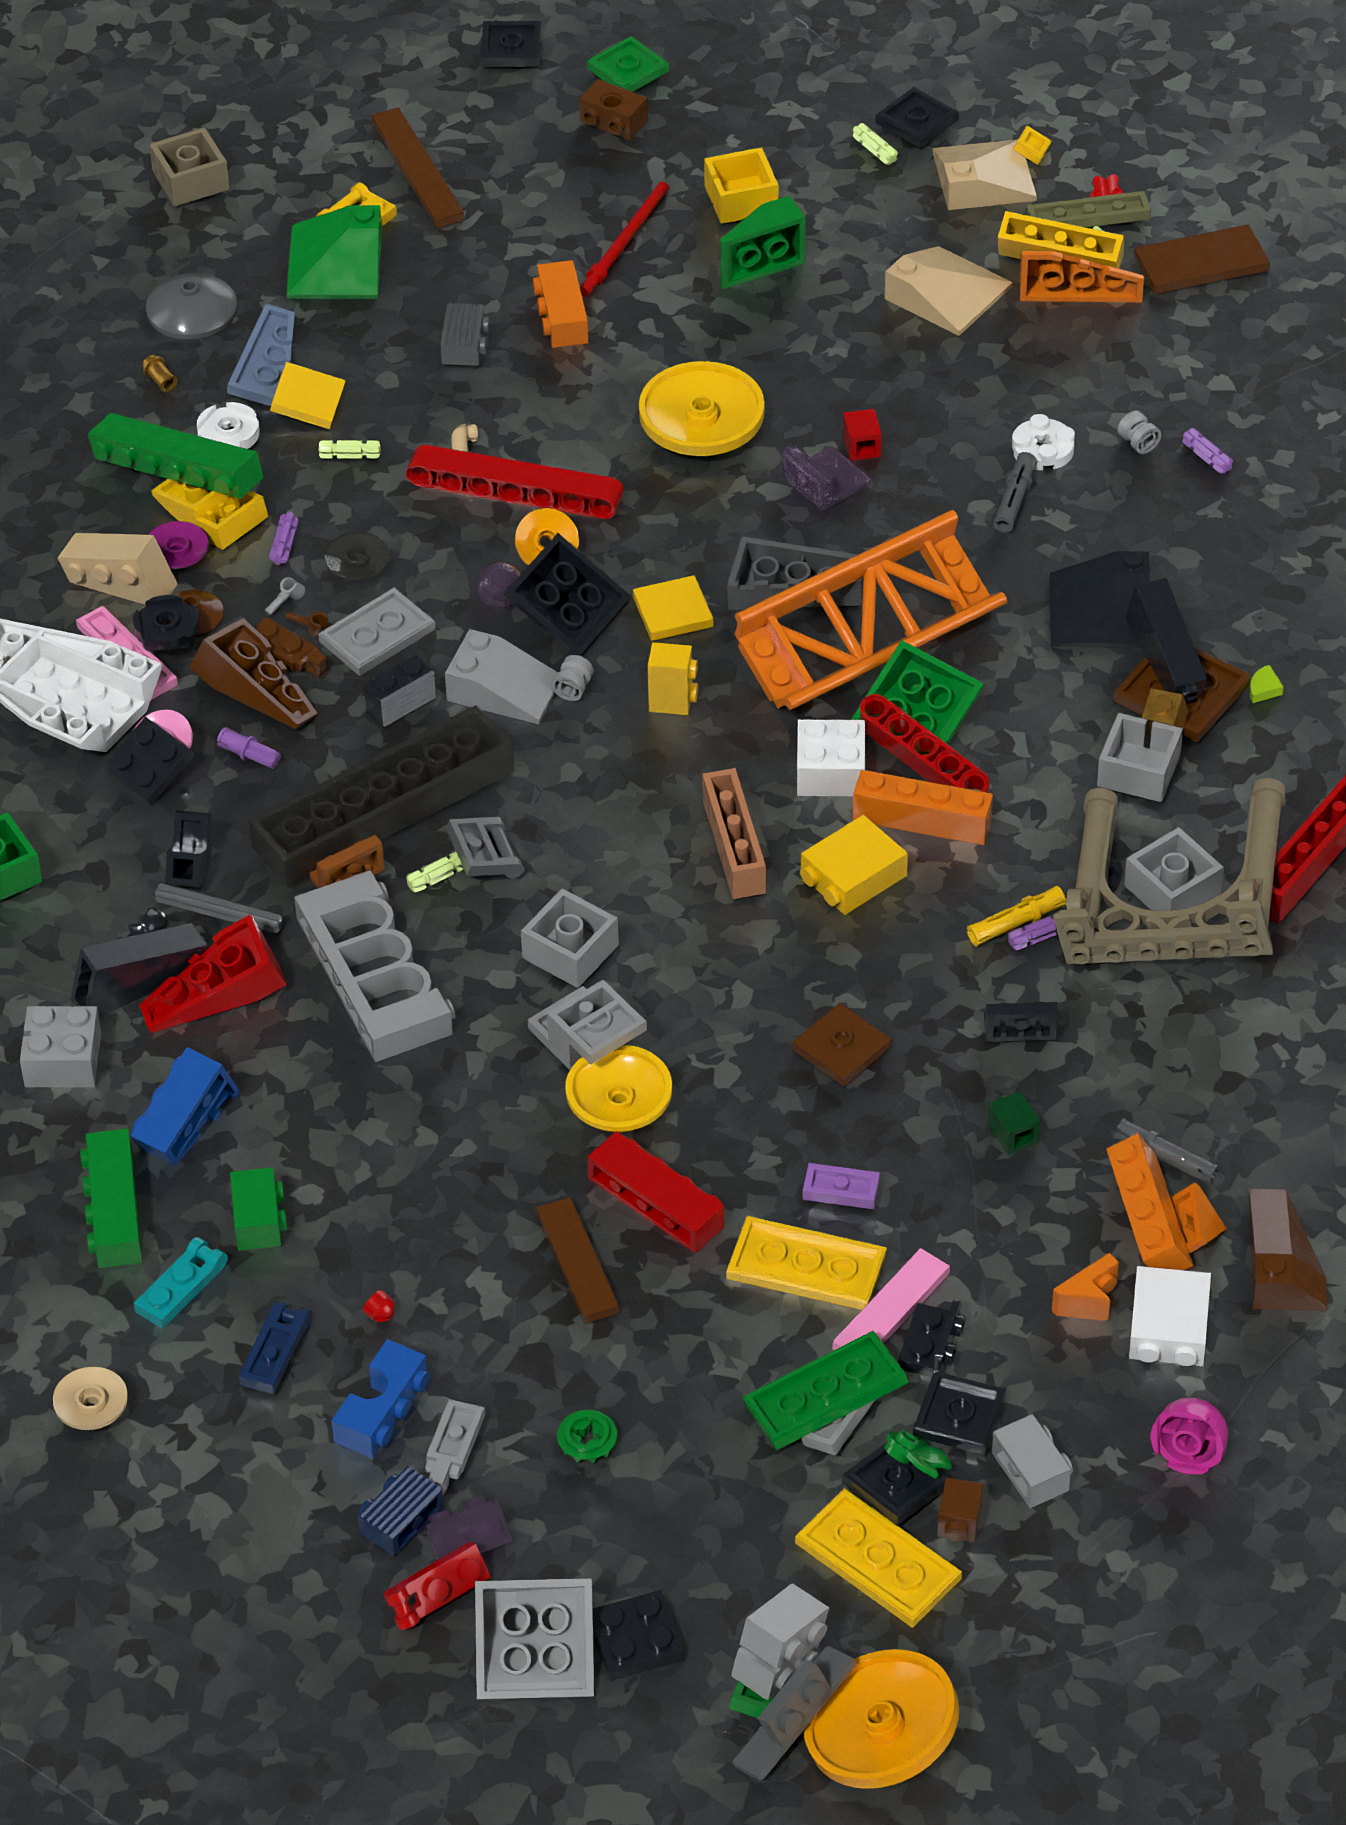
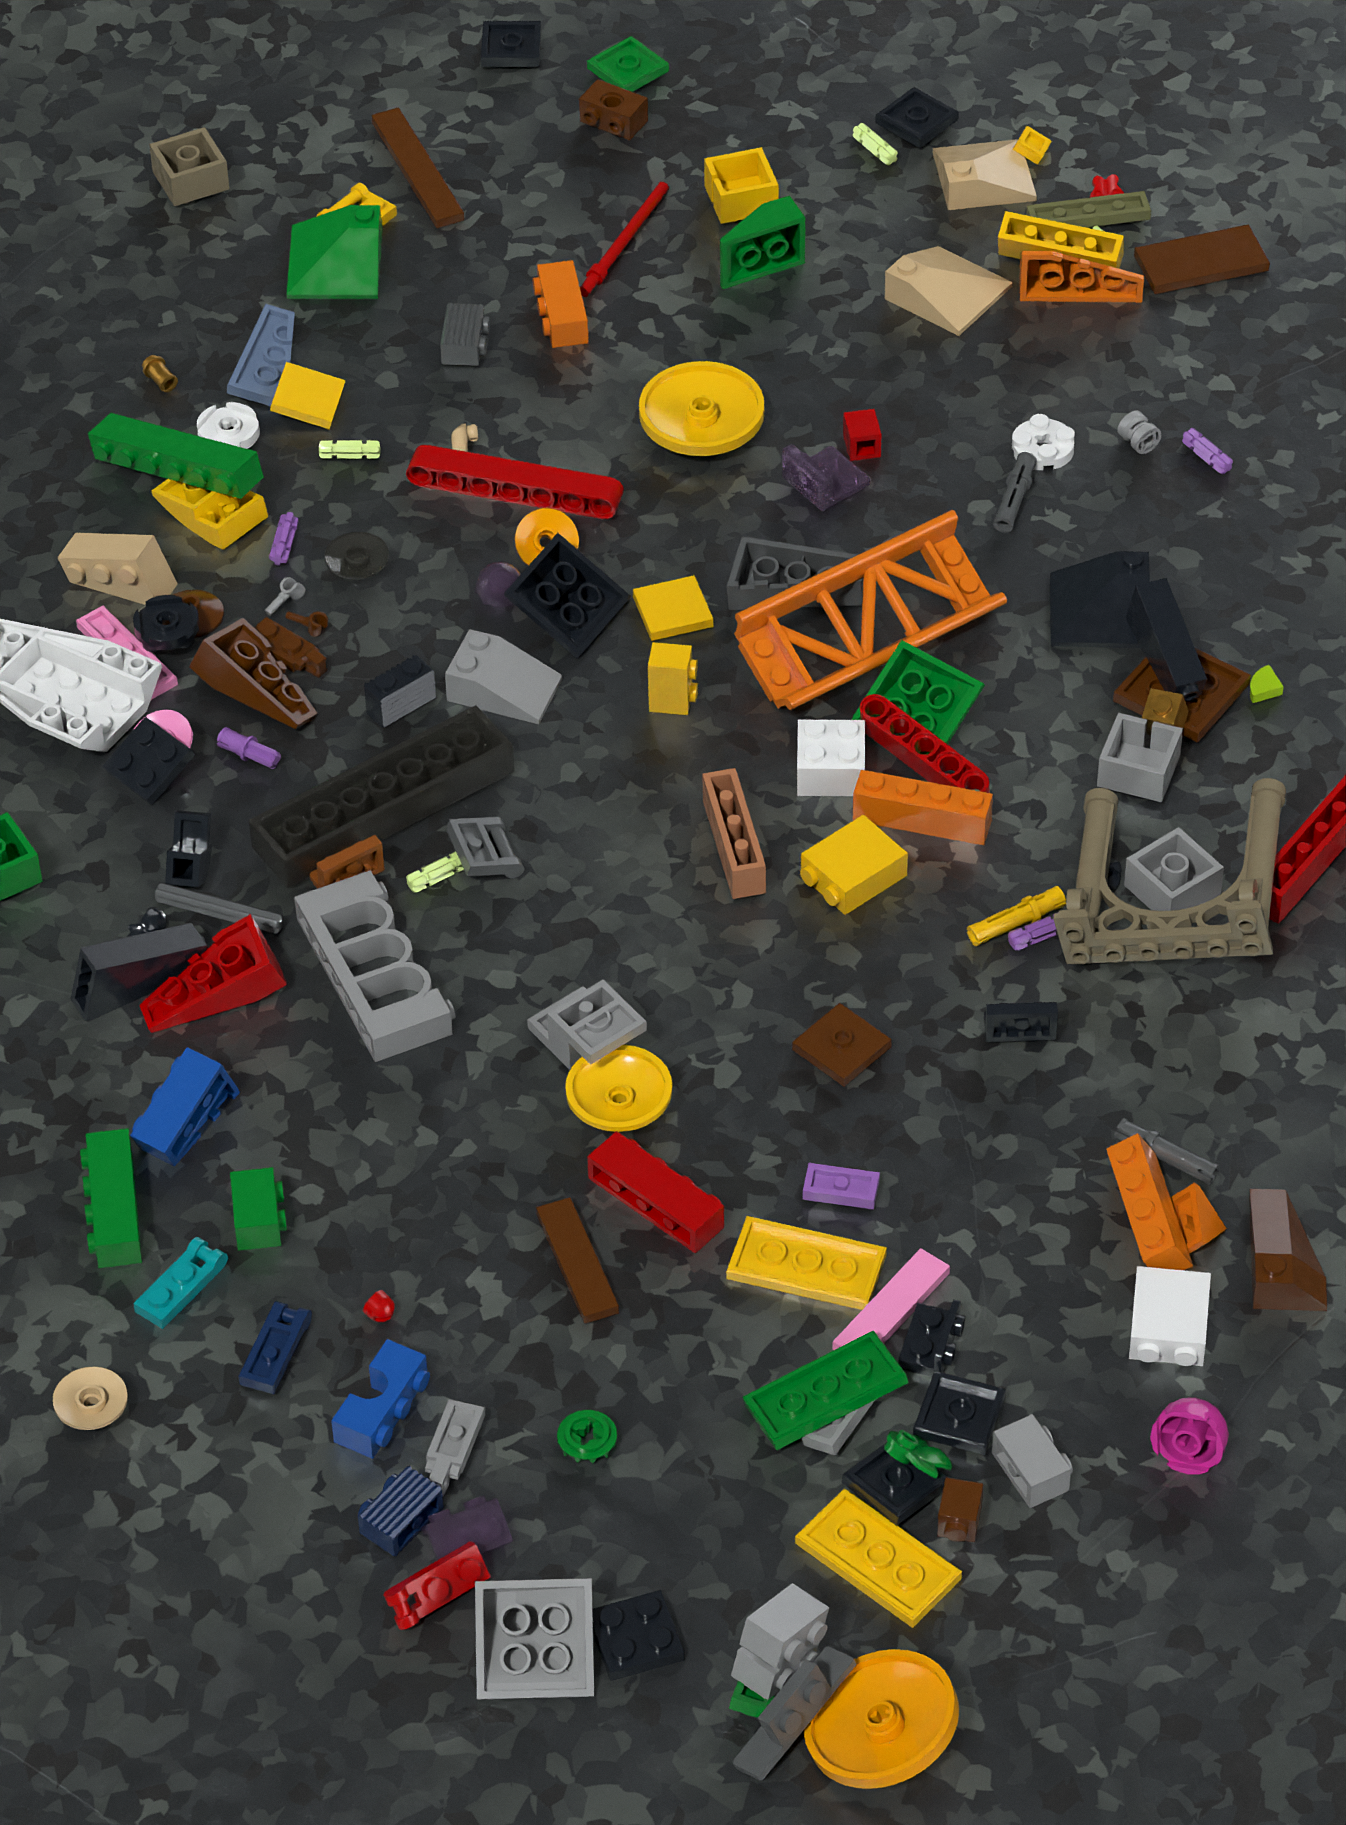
light grey piece [20,1006,101,1087] -> none
dark grey dish [146,273,238,339] -> none
magenta dish [148,521,208,569] -> none
light grey tile [318,587,436,676] -> none
light grey brick [521,889,619,988] -> none
light grey wheel [552,655,594,701] -> none
dark green brick [987,1091,1041,1155] -> none
orange slope [1052,1253,1119,1321] -> none

